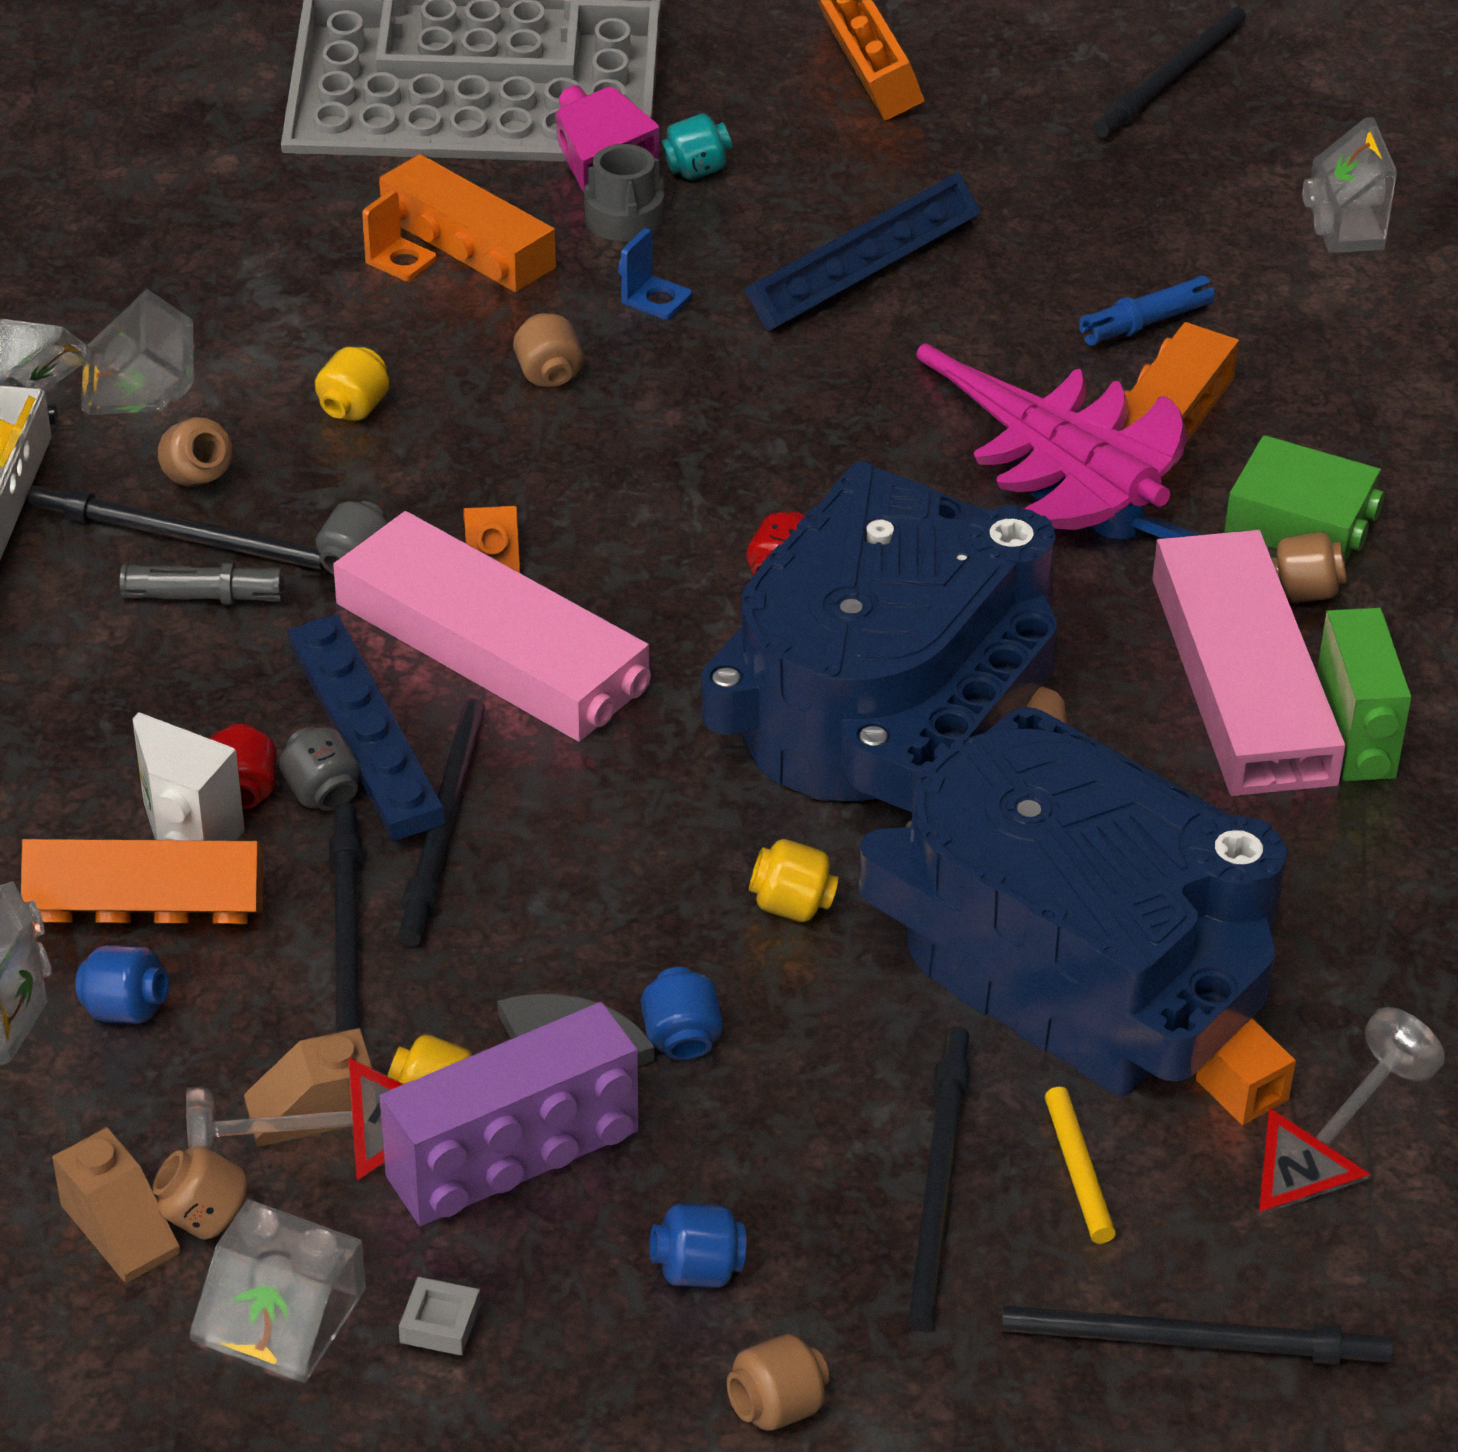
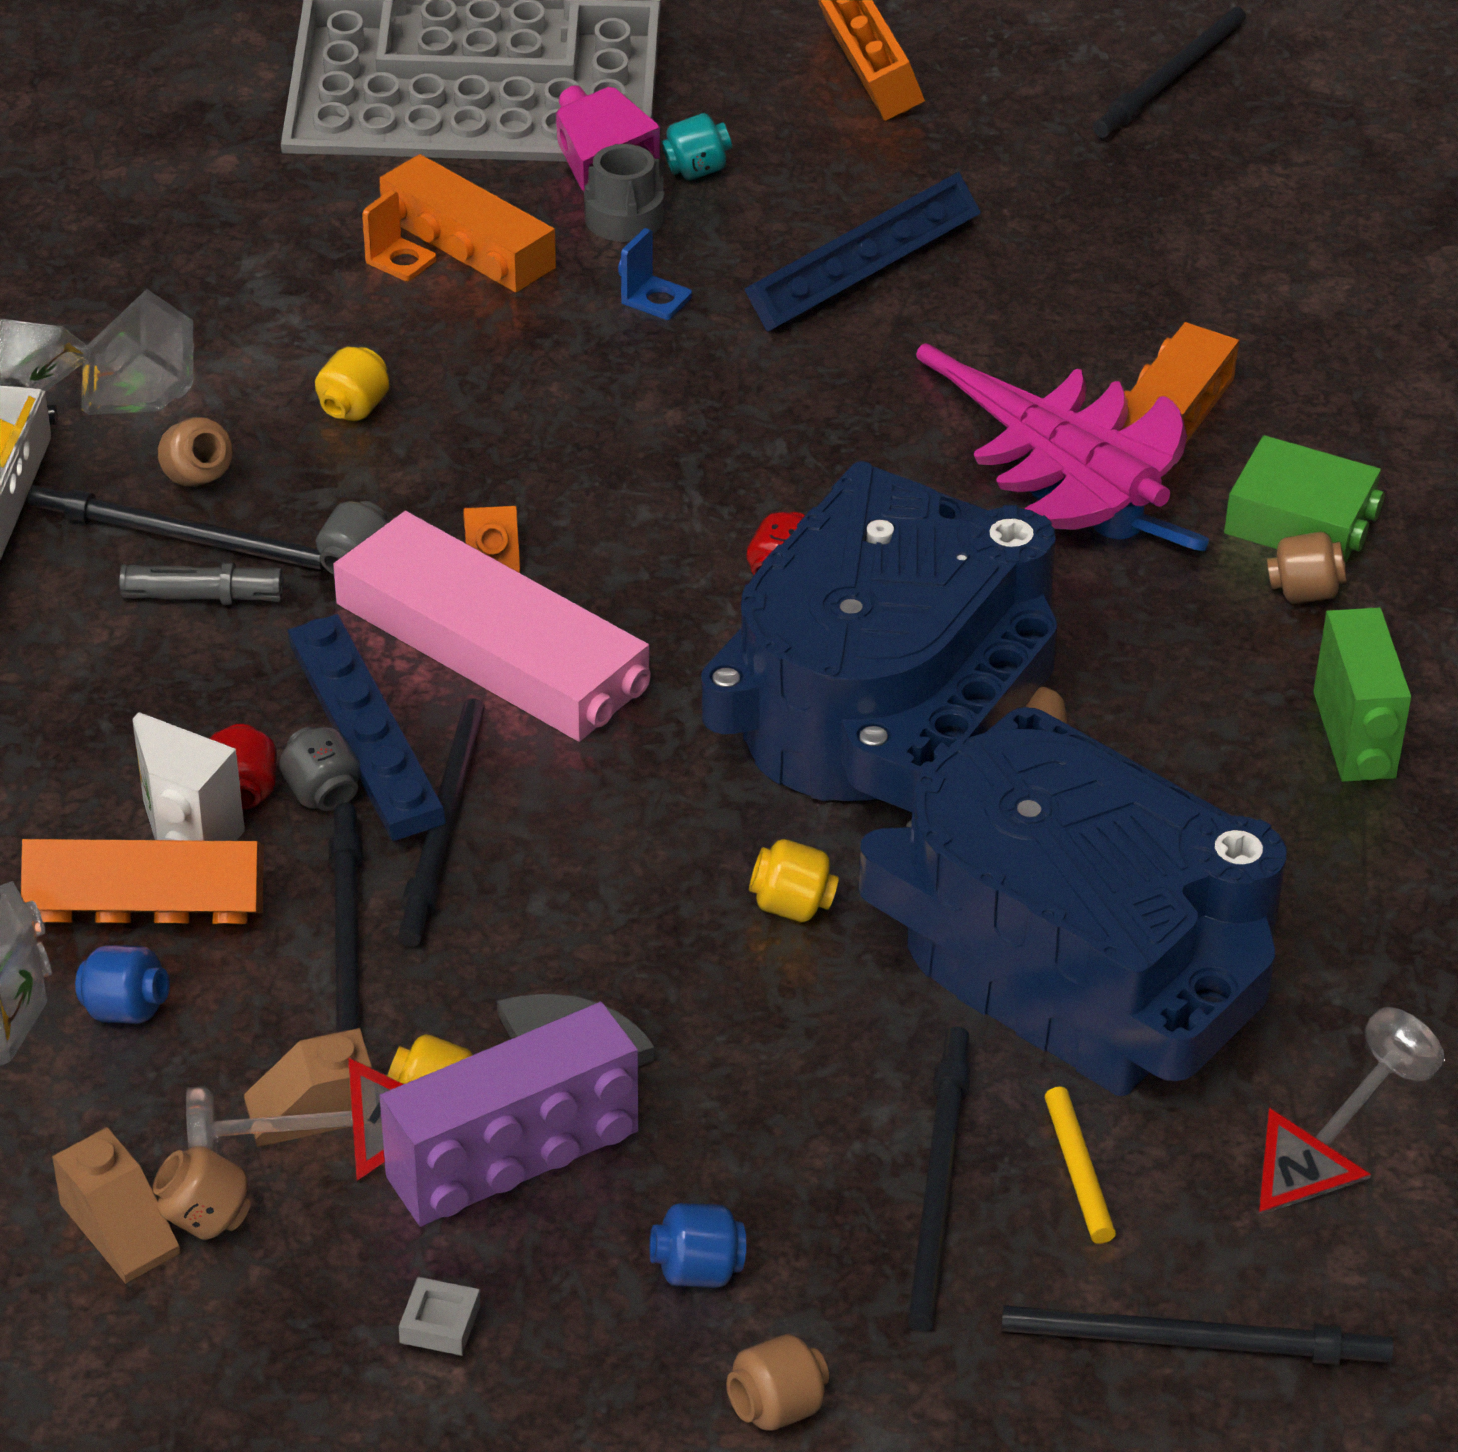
clear slope [190,1199,366,1383] -> none
medium nougat head [513,313,584,387] -> none
blue head [640,967,724,1061] -> none
blue pin [1079,275,1215,346] -> none
bright pink brick [1152,530,1345,796] -> none
orange brick [1196,1018,1296,1126] -> none
clear slope [1303,118,1397,253] -> none

